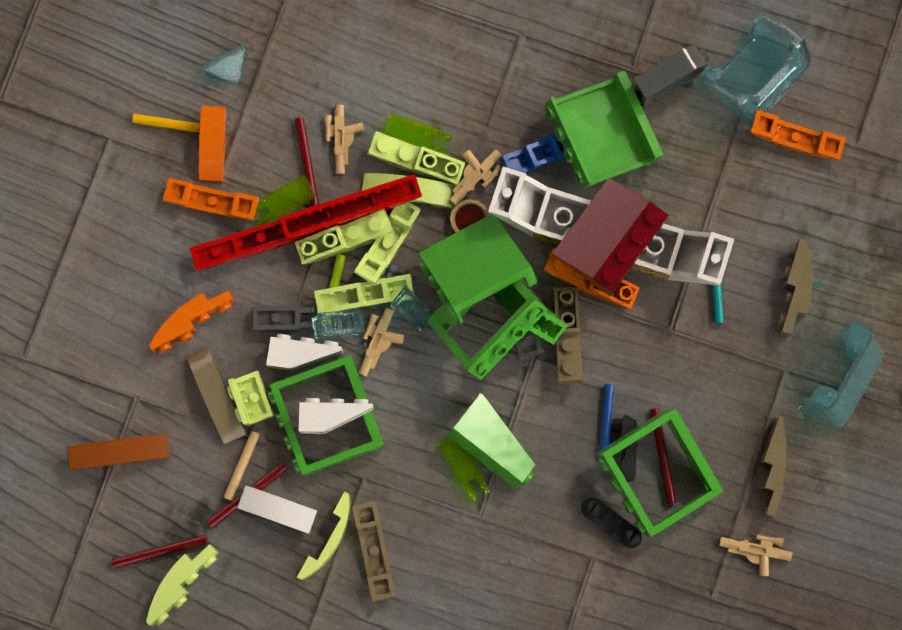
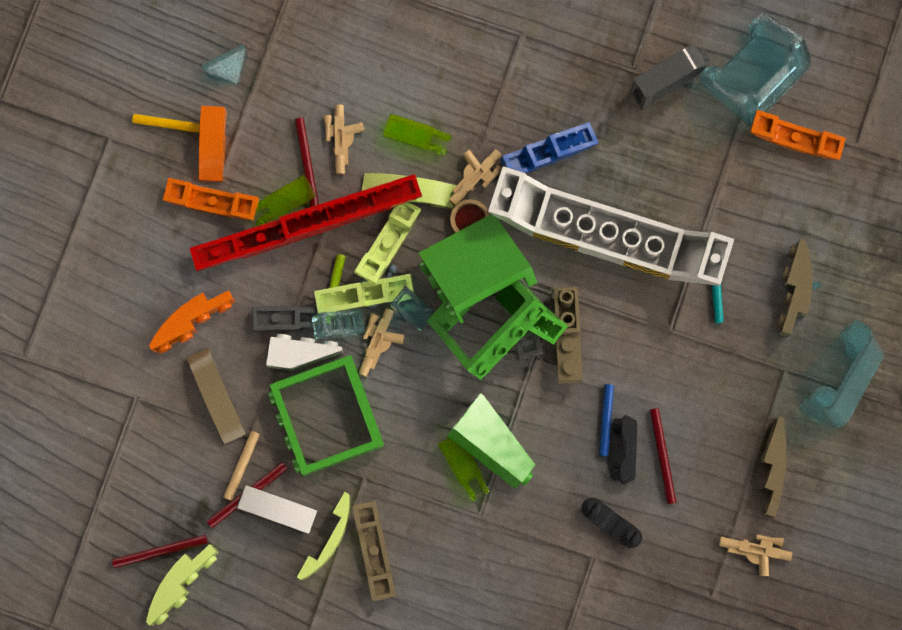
dark orange slope [66,434,170,471] -> none
yellowish green bracket [227,371,275,426] -> none
yellowish green slope [295,209,393,265] -> none
white slope [299,398,374,434] -> none
yellowish green slope [367,131,465,185] -> none
orange slope [542,248,640,309] -> none
bright green panel [545,71,664,190] -> none
dark red slope [552,178,669,297] -> none
bright green window [597,408,724,537] -> none

